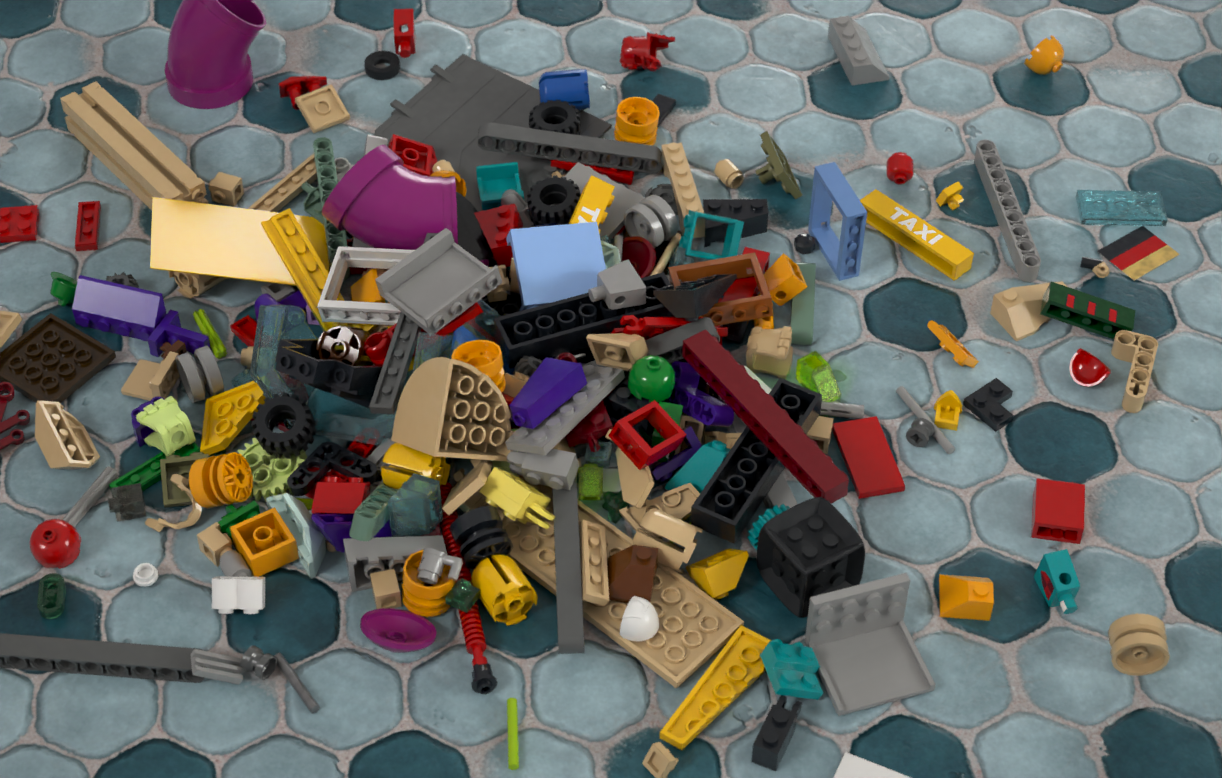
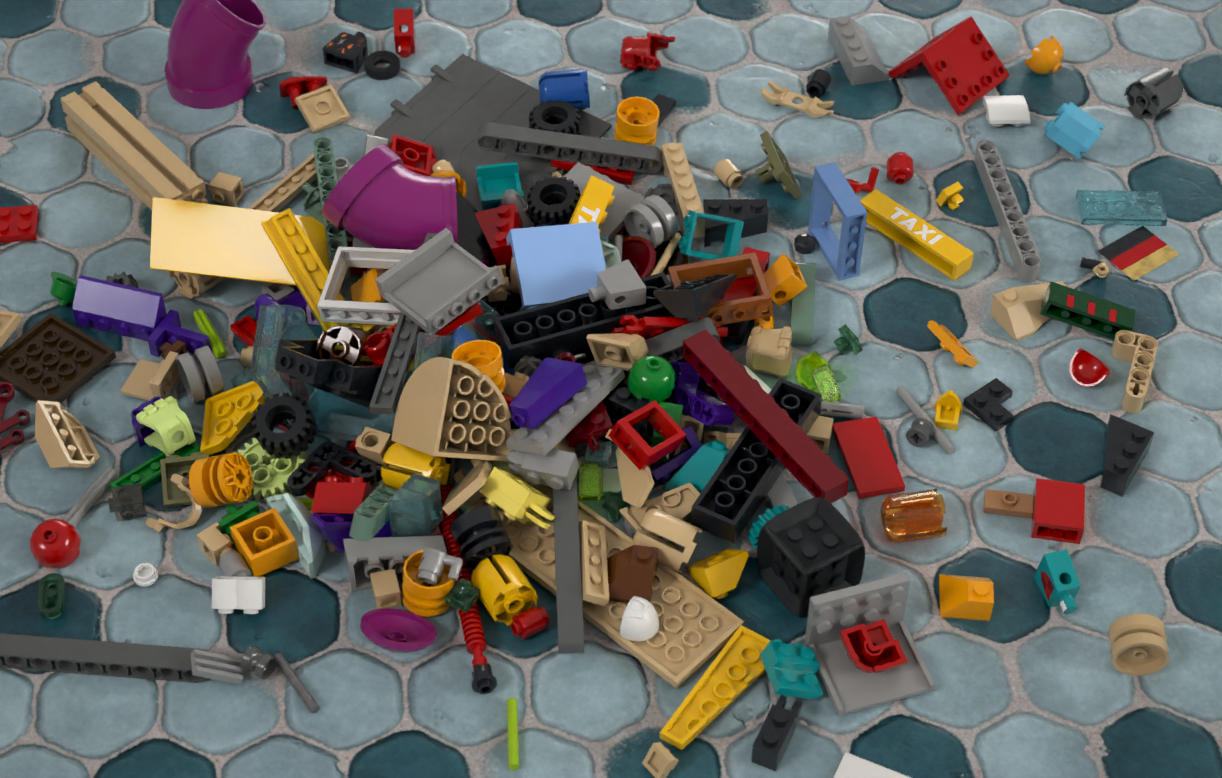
red tile [75,201,101,251] -> none
clear light blue tile [668,246,694,275] -> none
none -> black torso [323,31,368,74]
none -> tan brick [355,427,395,466]
none -> red brick [510,607,550,639]
none -> tan piece [761,81,834,118]
none -> black brick [806,69,831,98]
none -> clear green tile [834,324,862,355]
none -> red brick [839,619,907,673]
none -> red plate [846,167,879,194]
none -> clear orange cylinder [880,489,947,544]
none -> red bracket [888,16,1010,115]
none -> white slope [983,95,1030,127]
none -> medium nougat plate [983,489,1034,519]
none -> medium azure brick [1043,102,1106,160]
none -> black wedge [1100,414,1154,497]
none -> dark grey cylinder [1124,67,1183,119]

